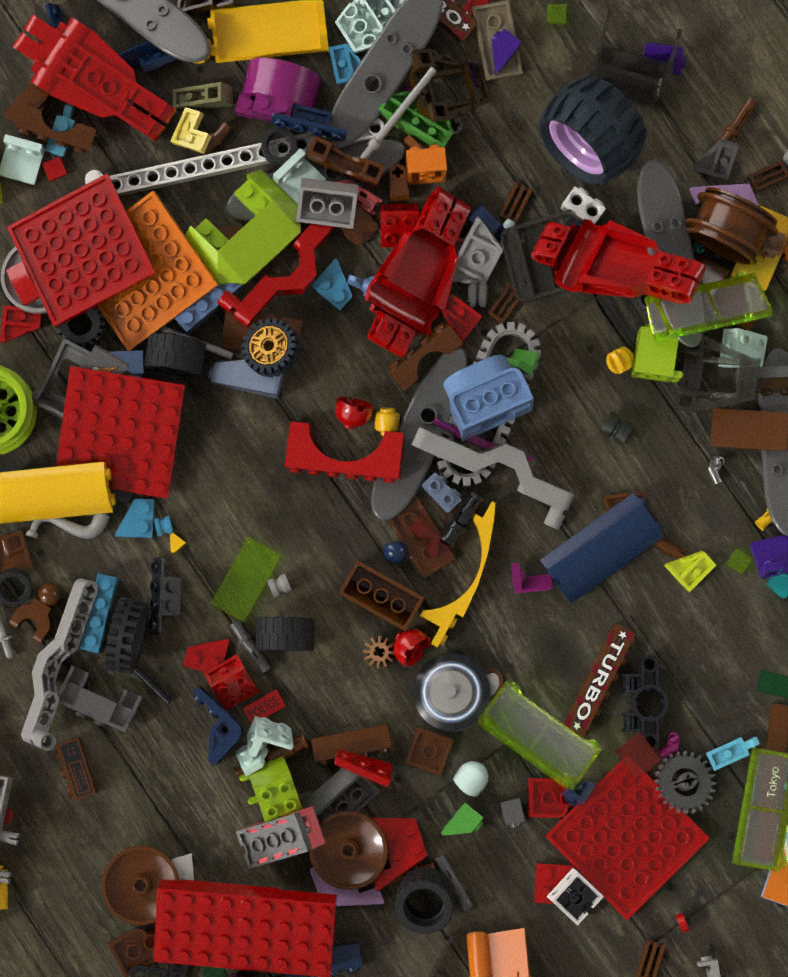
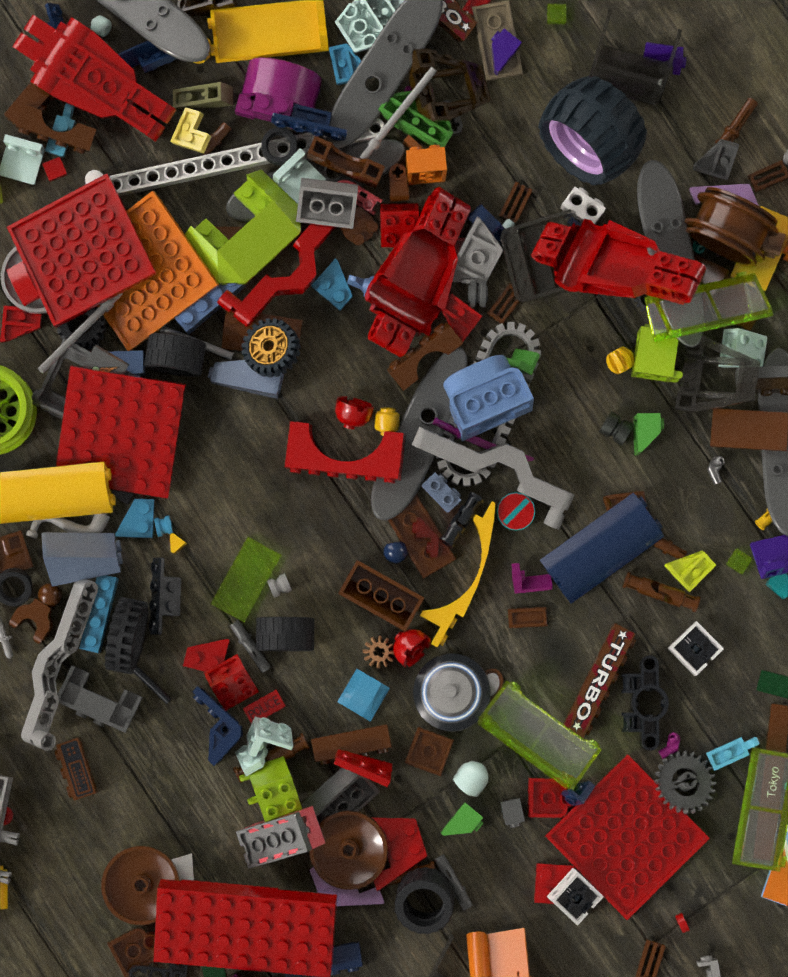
clear red piece [615,732,661,778] -> none
none -> light grey bar [38,293,123,373]
none -> sand blue slope [42,532,123,587]
none -> light aqua piece [91,15,112,37]
none -> dark azure slope [337,669,390,721]
none -> red piece [497,492,535,531]
none -> reddish brown tile [508,607,547,628]
none -> reddish brown piece [622,572,701,612]
none -> bright green slope [633,413,664,456]
none -> piece [668,621,723,676]

